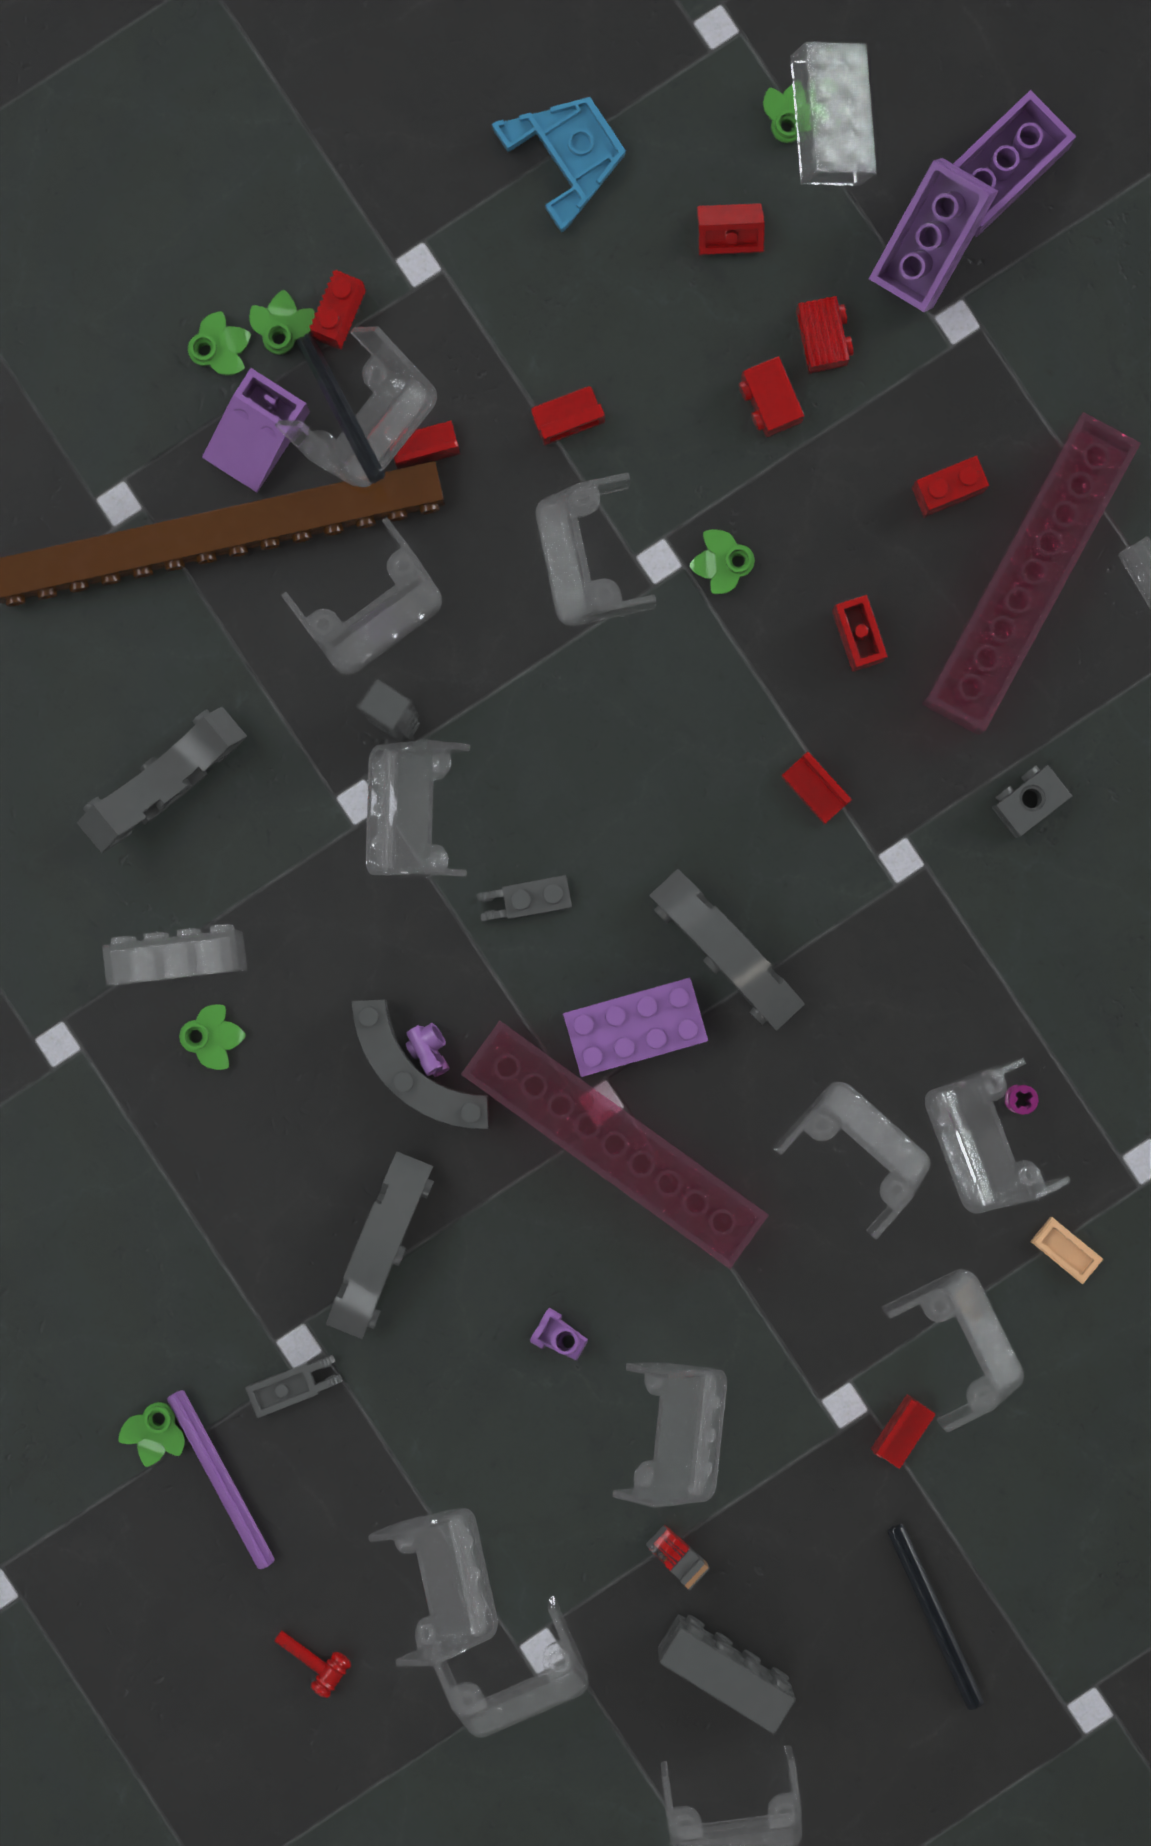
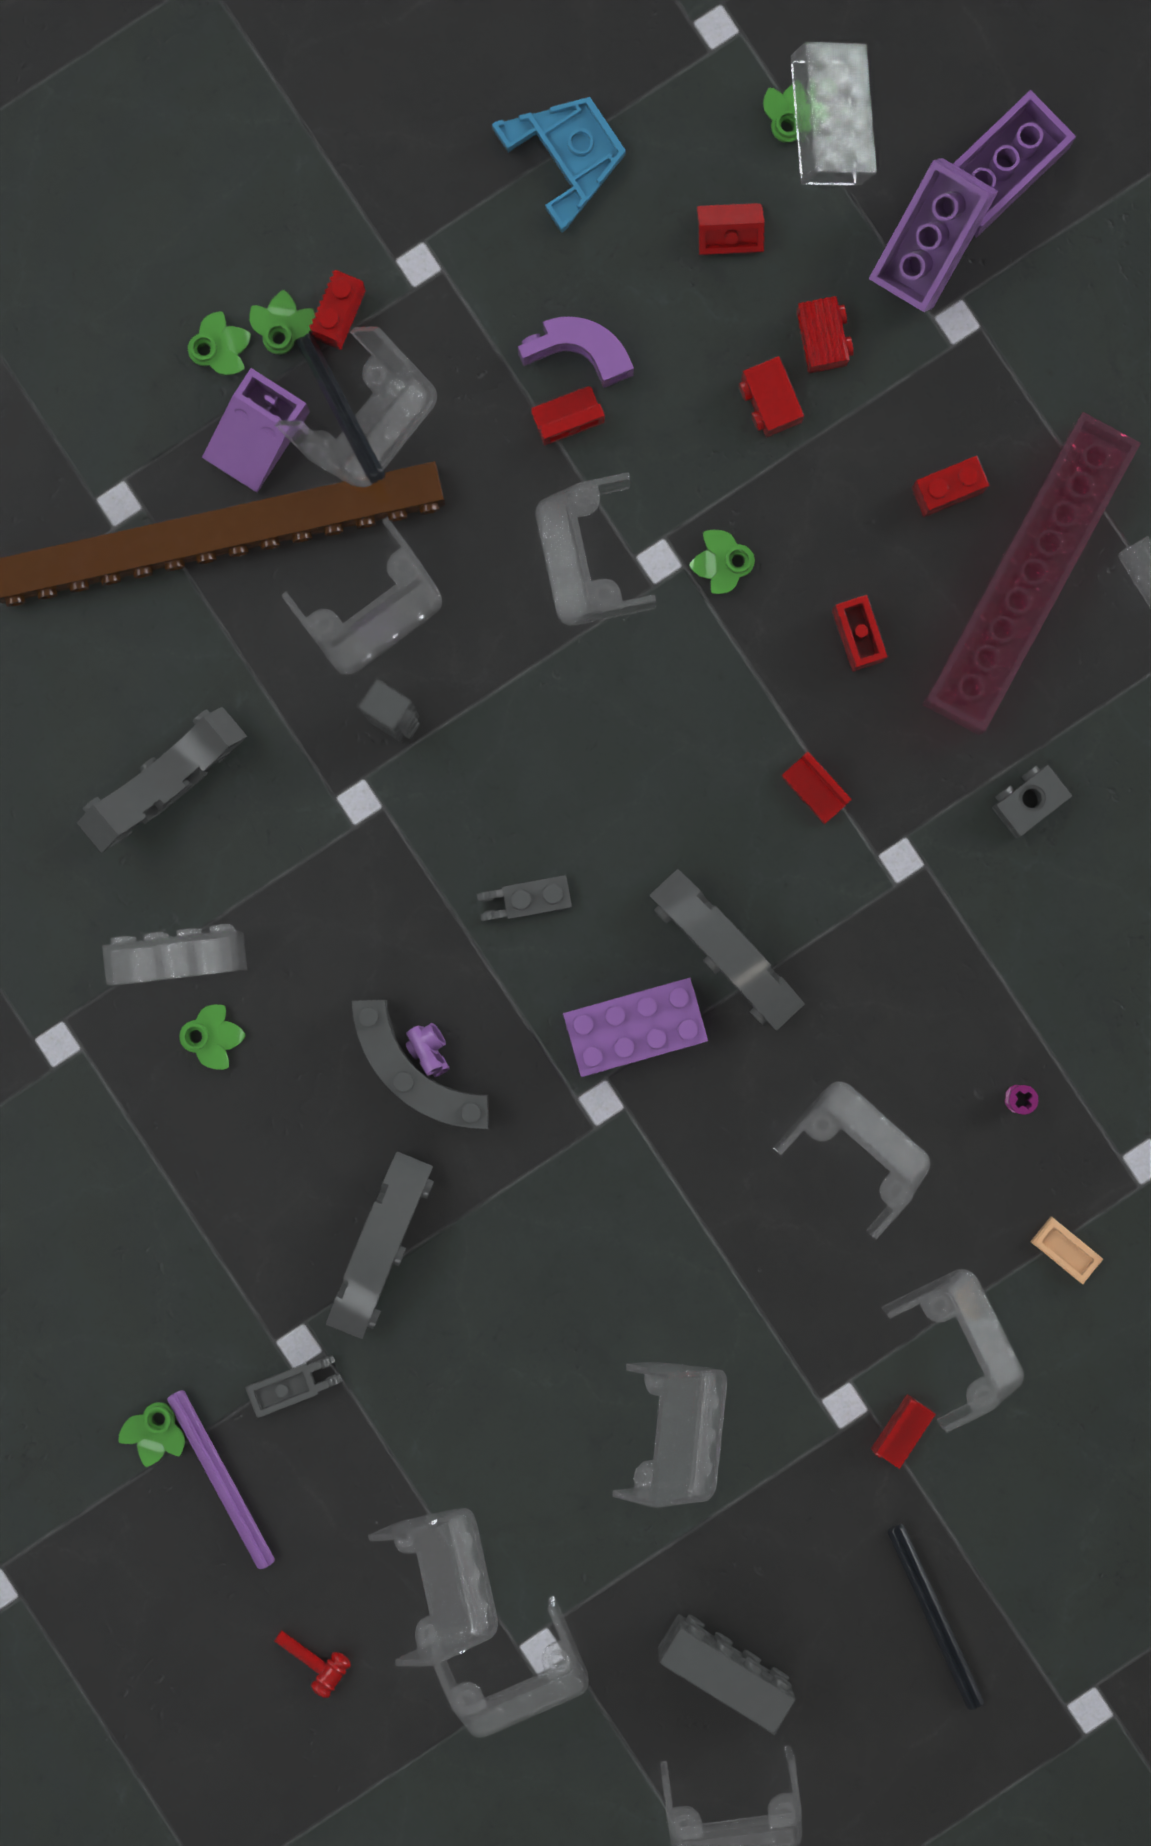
clear windscreen [366,740,470,877] -> none
red panel [389,421,460,469] -> none
clear pink brick [461,1021,769,1269] -> none
medium lavender plate [530,1308,588,1360] -> none
leg [646,1525,710,1590] -> none
clear windscreen [925,1058,1071,1214] -> none
none -> medium lavender arch [518,317,634,388]

